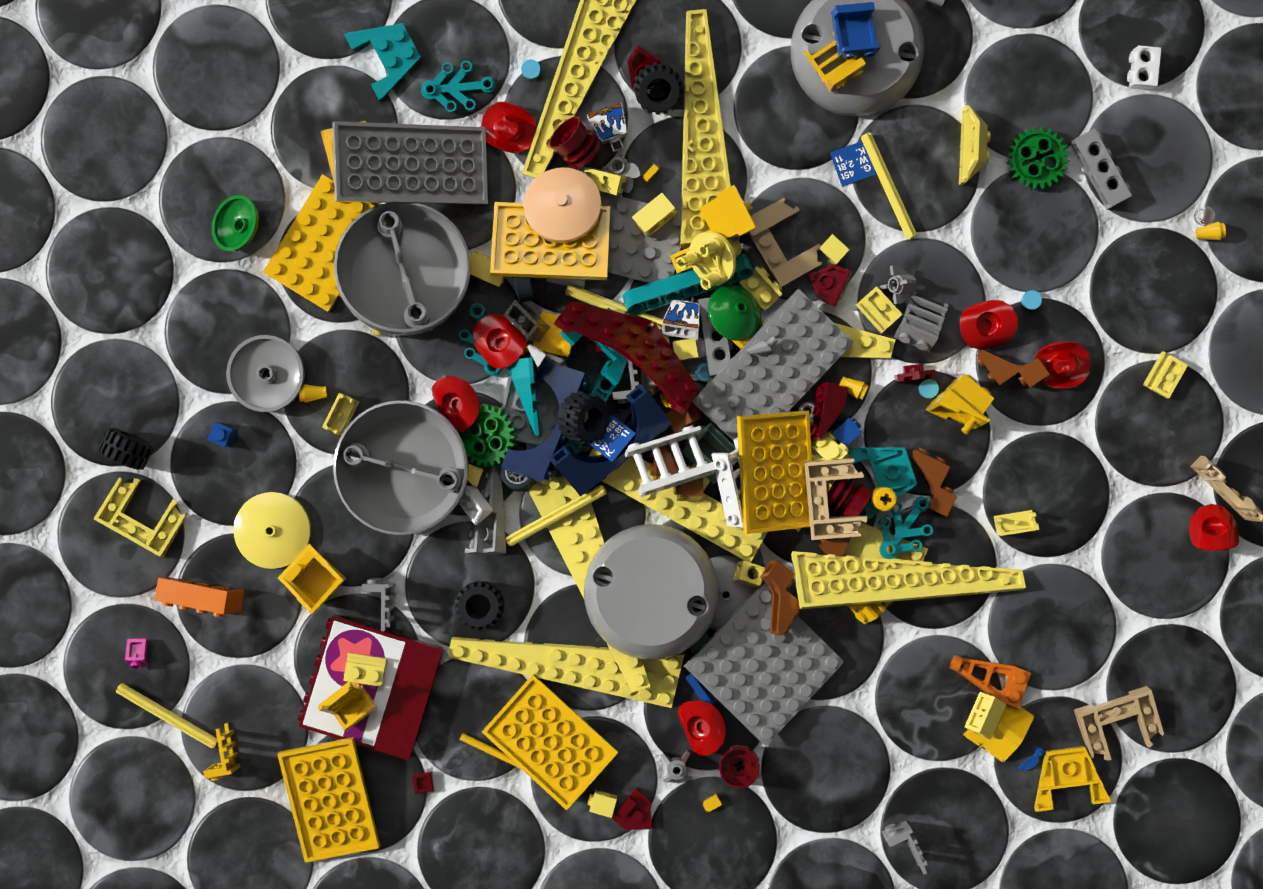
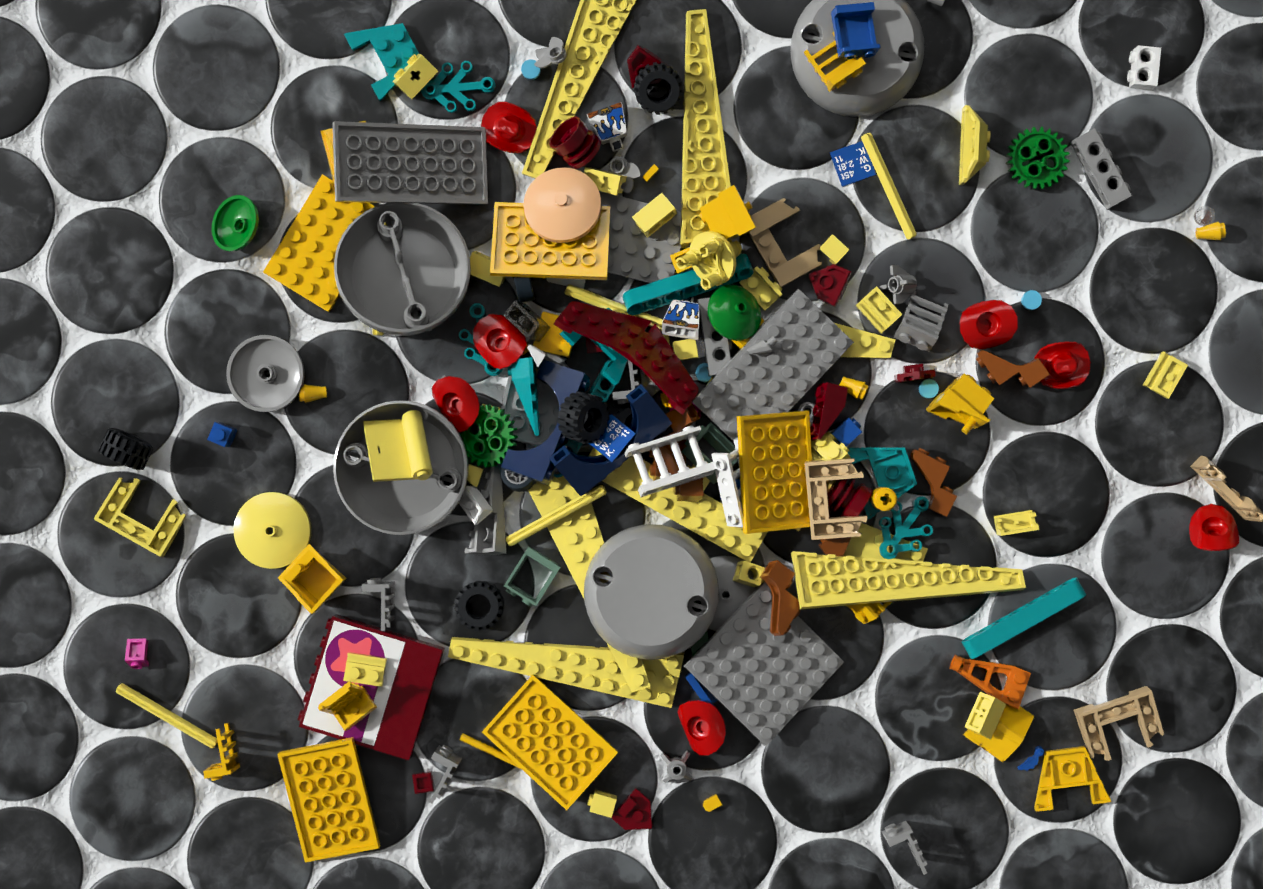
orange wedge [155,577,245,617] -> none
light yellow hinge [322,393,359,436] -> none
dark red wheel [719,744,760,789] -> none
none -> light yellow door [363,410,433,482]
none -> light yellow brick [392,54,438,99]
none -> light grey plate [429,745,462,804]
none -> sand green window [504,546,561,607]
none -> light grey plate [534,37,567,68]
none -> teal beam [961,577,1087,659]

